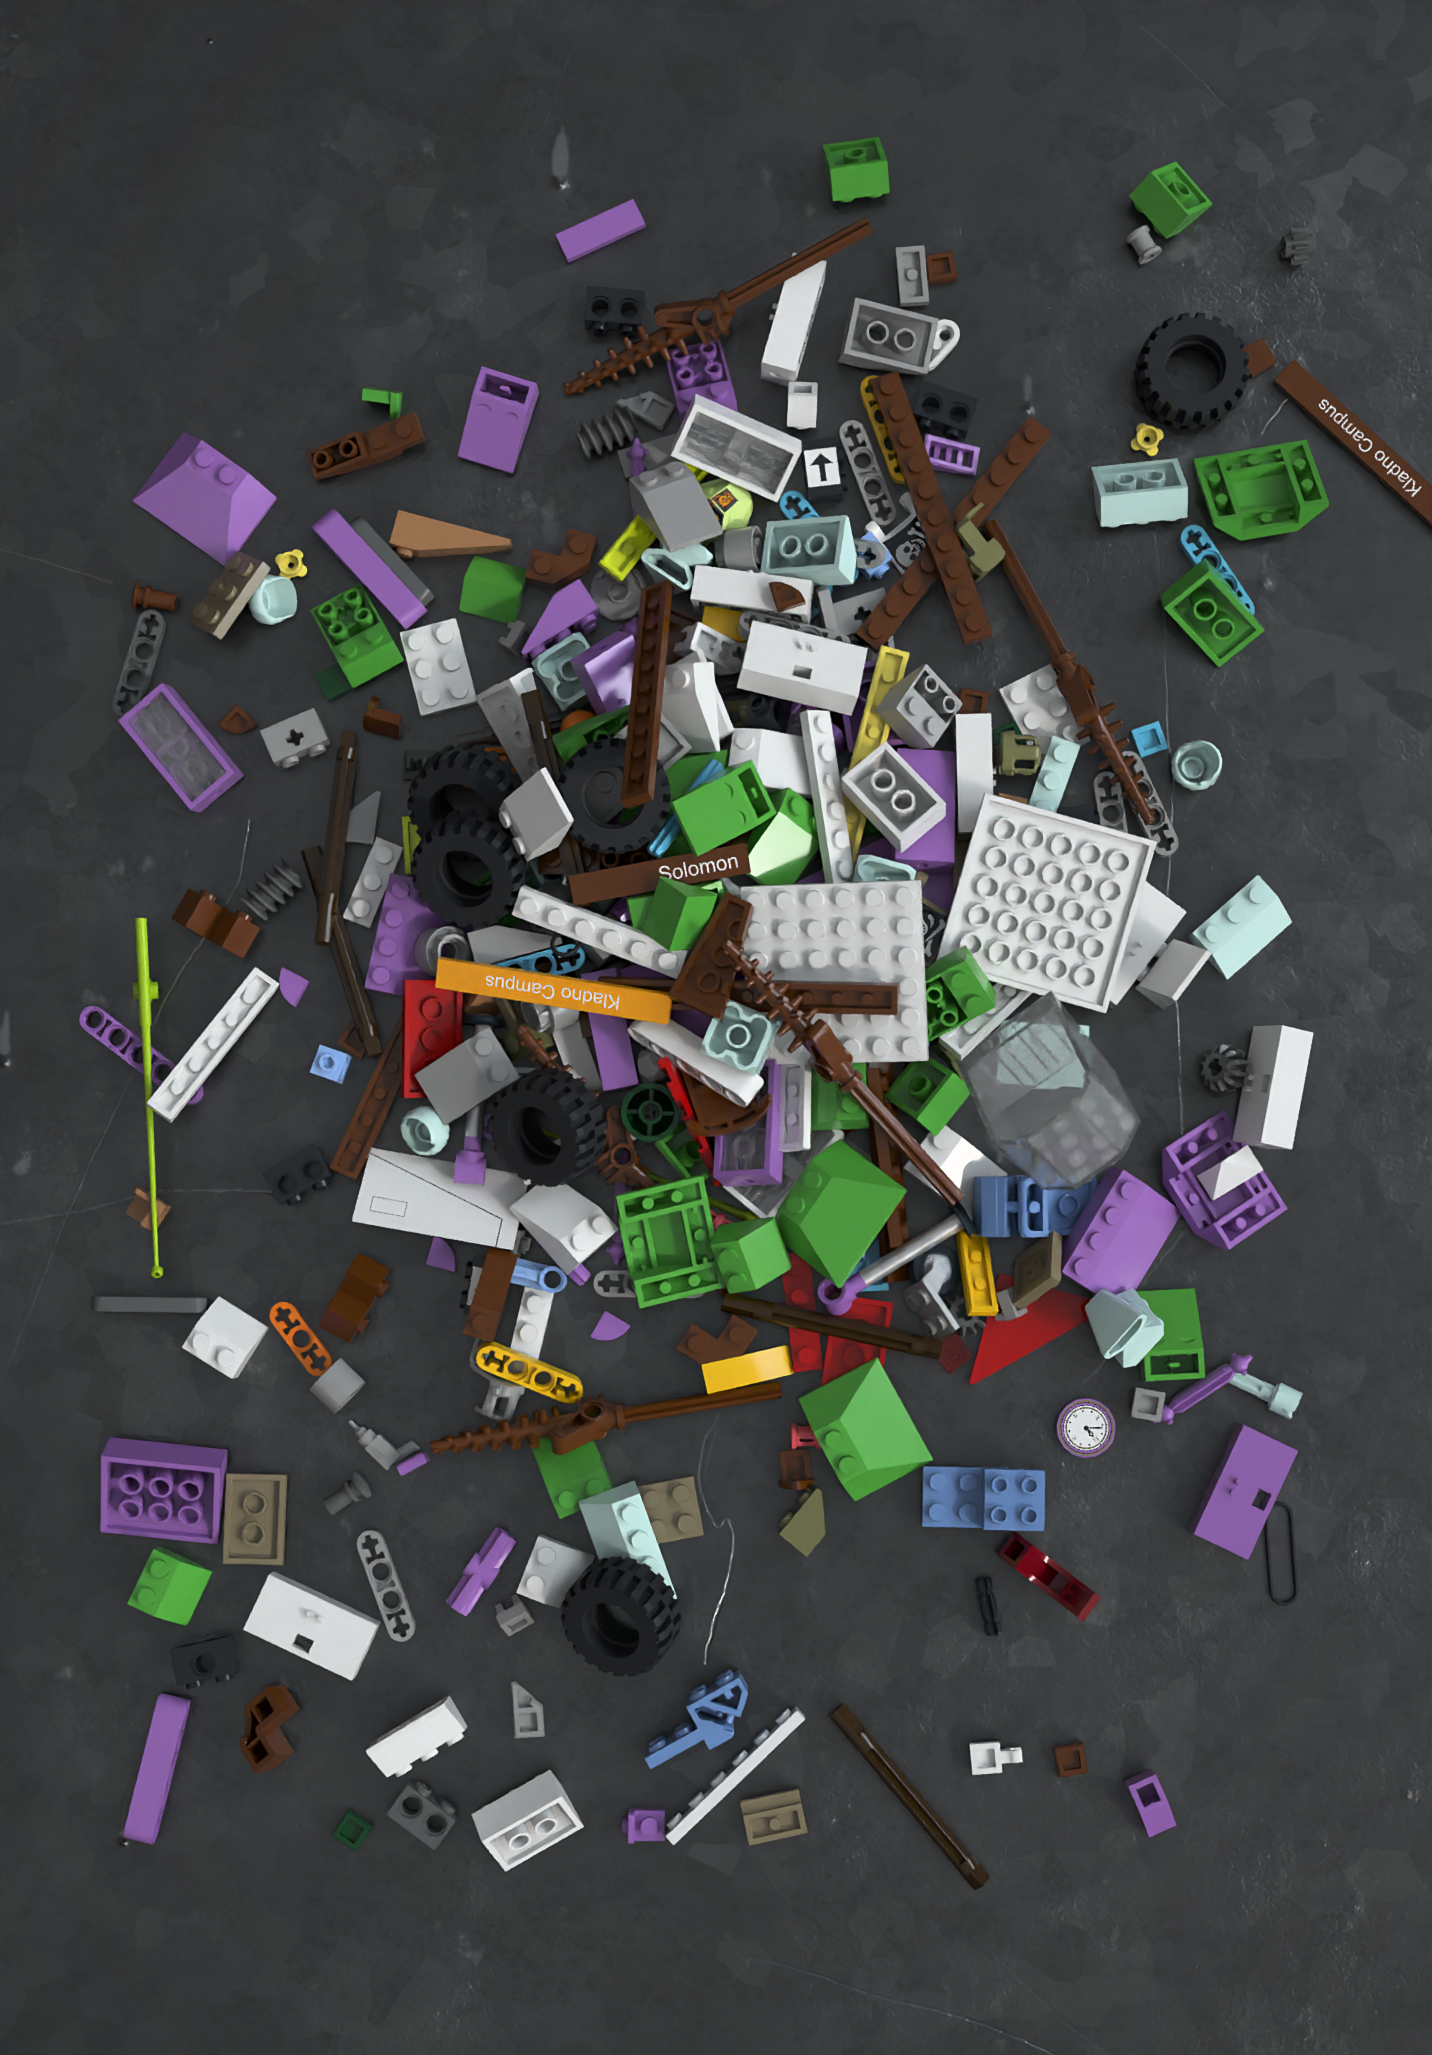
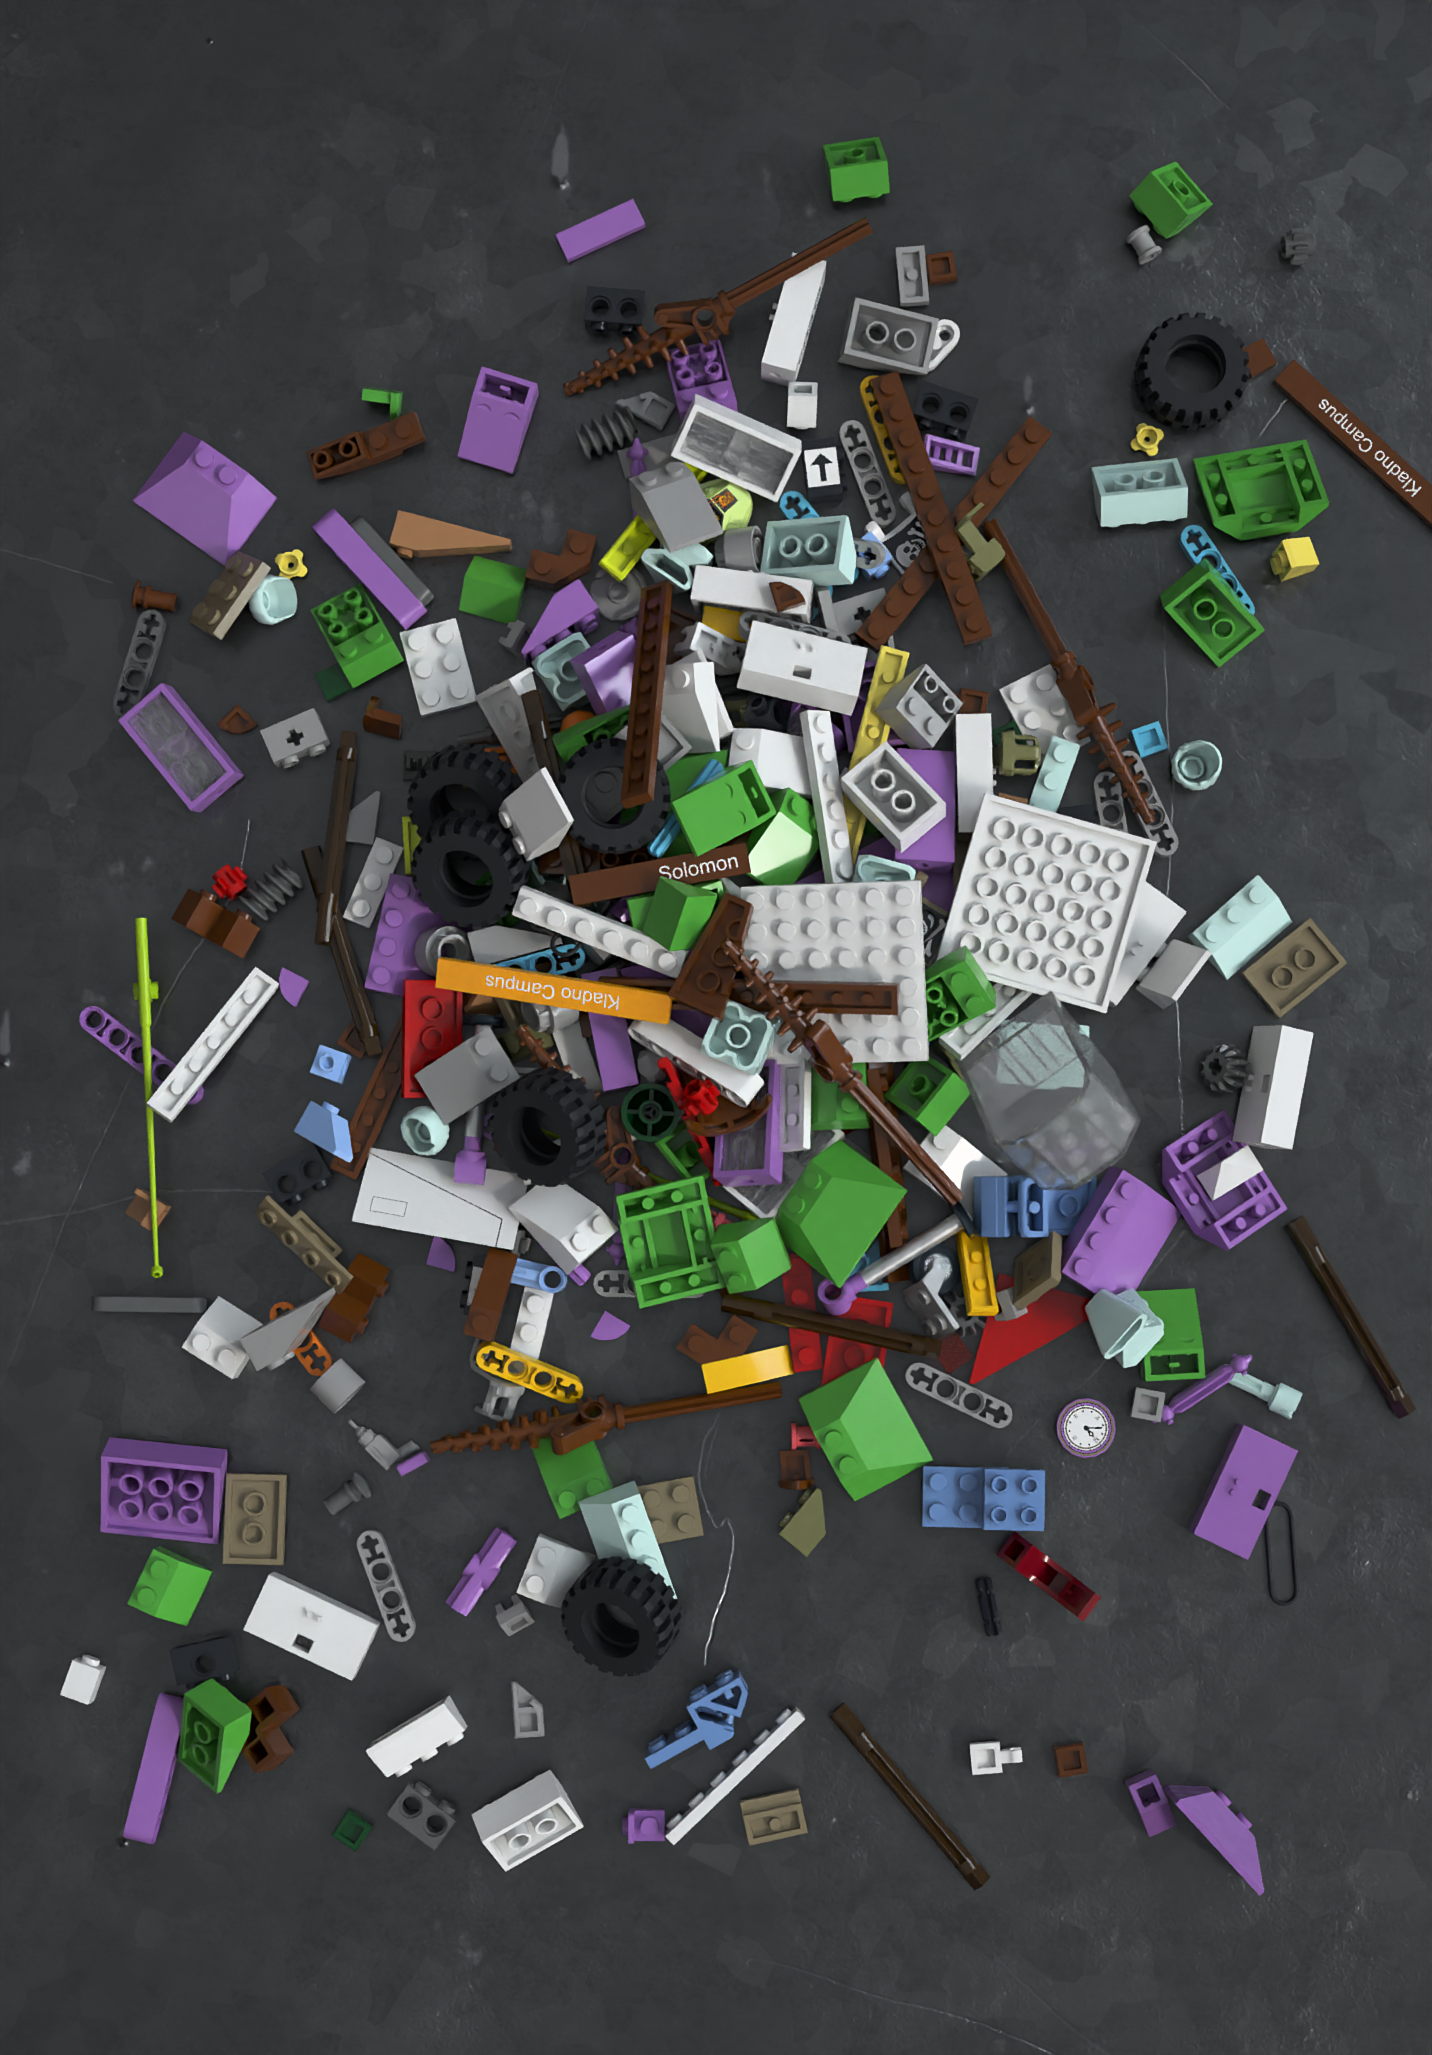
none -> white brick [60,1655,106,1705]
none -> bright green slope [177,1678,252,1794]
none -> red gear [211,864,248,901]
none -> light grey slope [240,1287,336,1371]
none -> dark tan bracket [254,1195,354,1295]
none -> light blue slope [294,1101,353,1163]
none -> red gear [681,1078,721,1116]
none -> light grey beam [905,1362,1013,1428]
none -> medium lavender slope [1162,1785,1264,1896]
none -> dark tan plate [1241,918,1347,1019]
none -> light yellow slope [1270,537,1319,582]
none -> dark brown piece [1285,1216,1416,1419]

